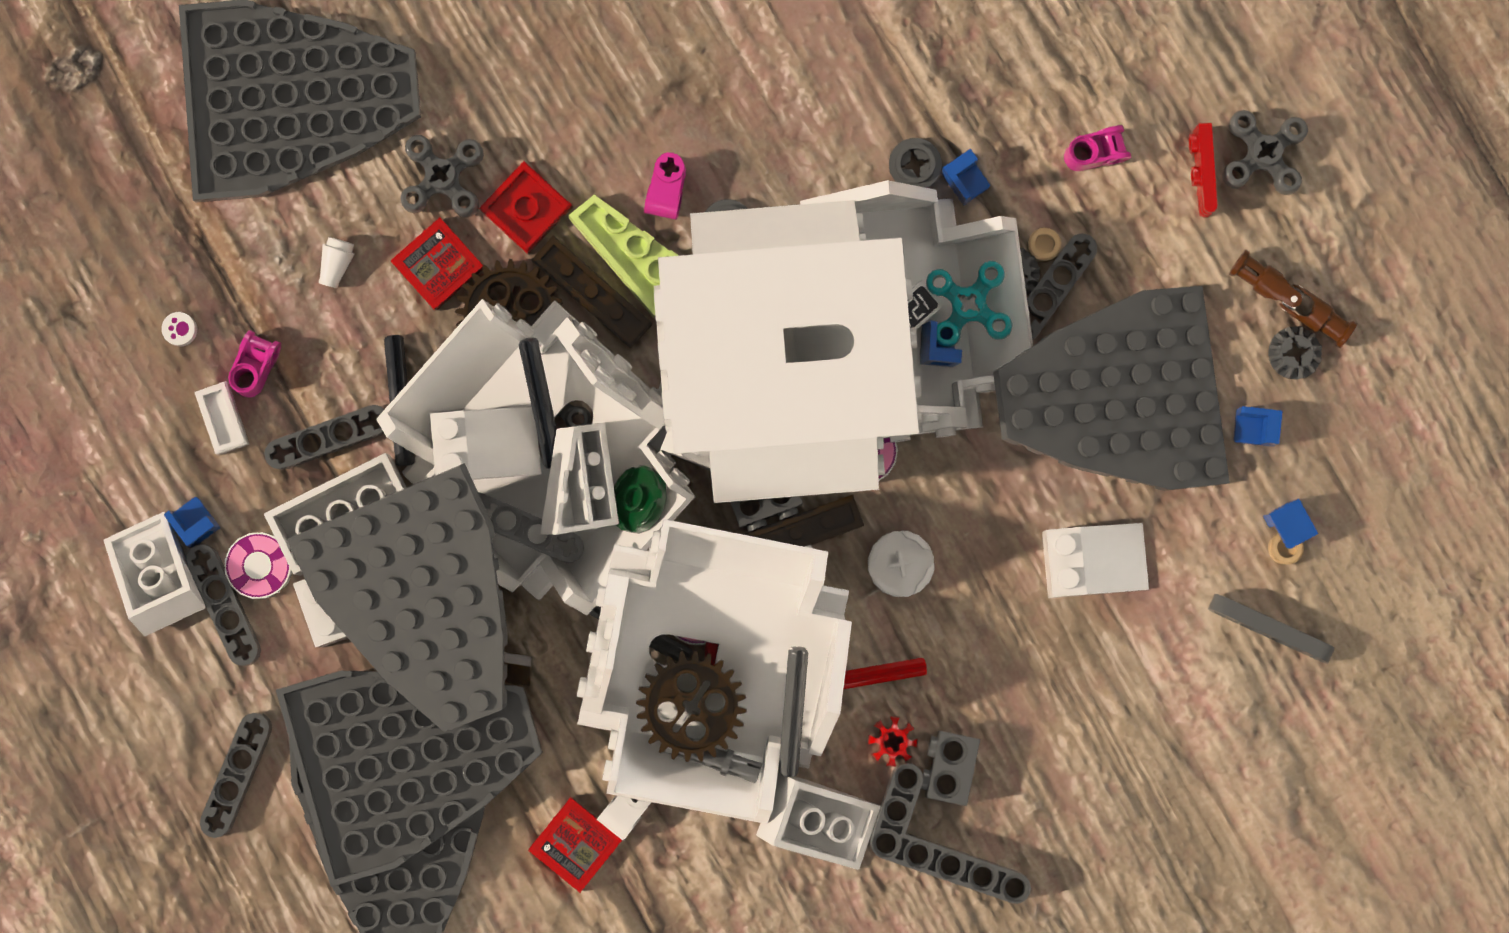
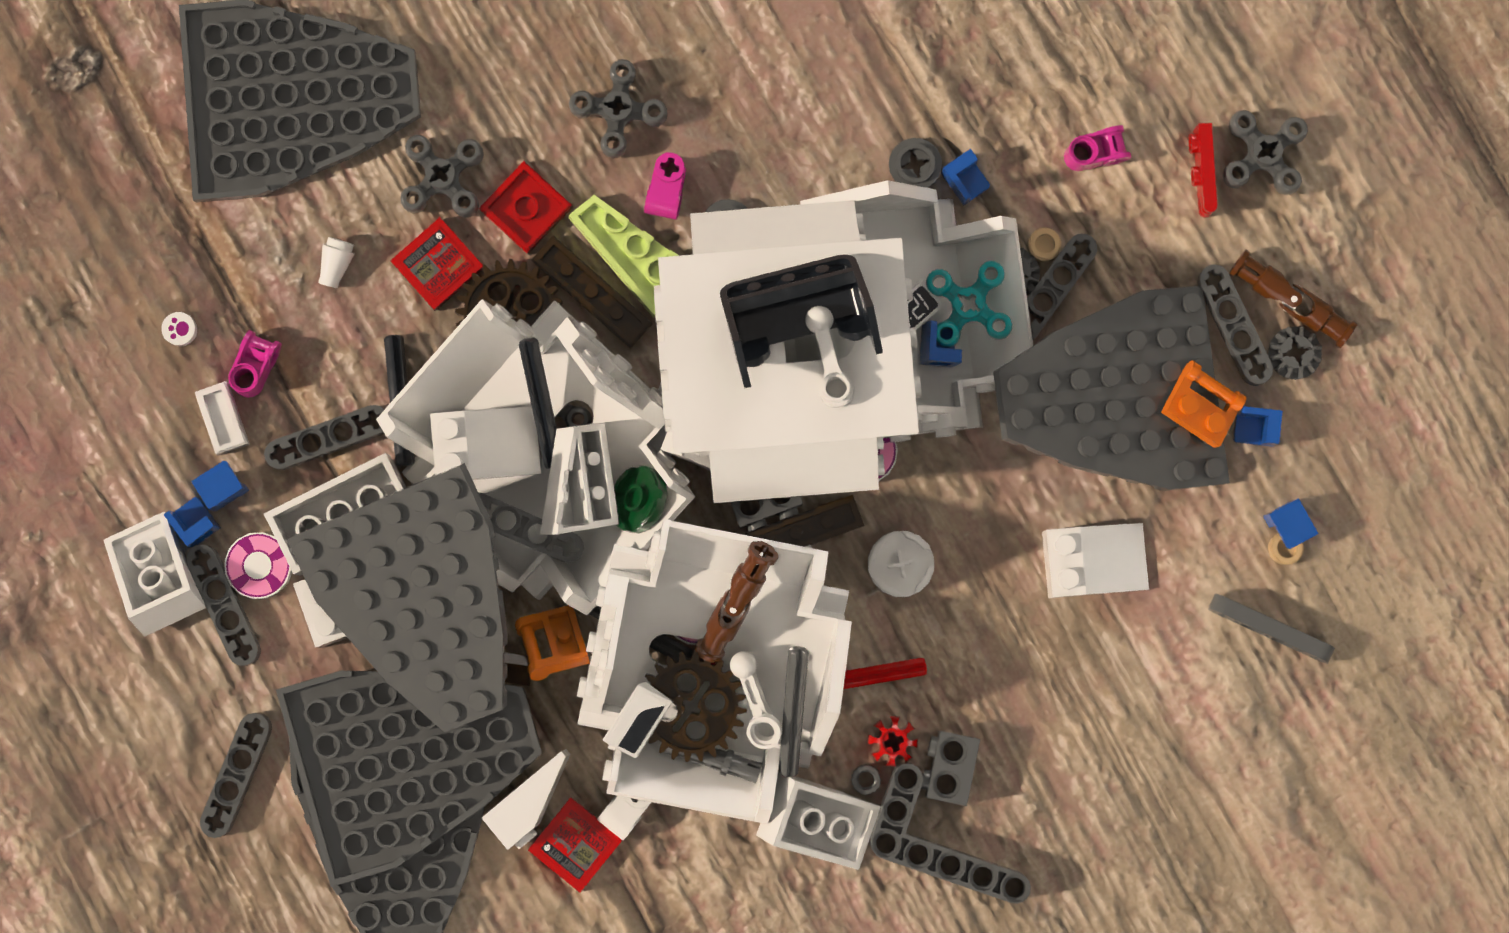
none -> blue panel [191,461,249,512]
none -> white slope [482,749,571,850]
none -> orange plate [515,605,590,681]
none -> dark grey gear [569,59,668,159]
none -> white slope [603,682,673,758]
none -> reddish brown piece [695,541,778,663]
none -> black windscreen [720,254,883,389]
none -> white piece [730,651,782,749]
none -> white piece [805,306,854,408]
none -> dark grey axle [851,764,882,795]
none -> orange plate [1161,360,1247,448]
none -> dark grey beam [1197,264,1273,386]

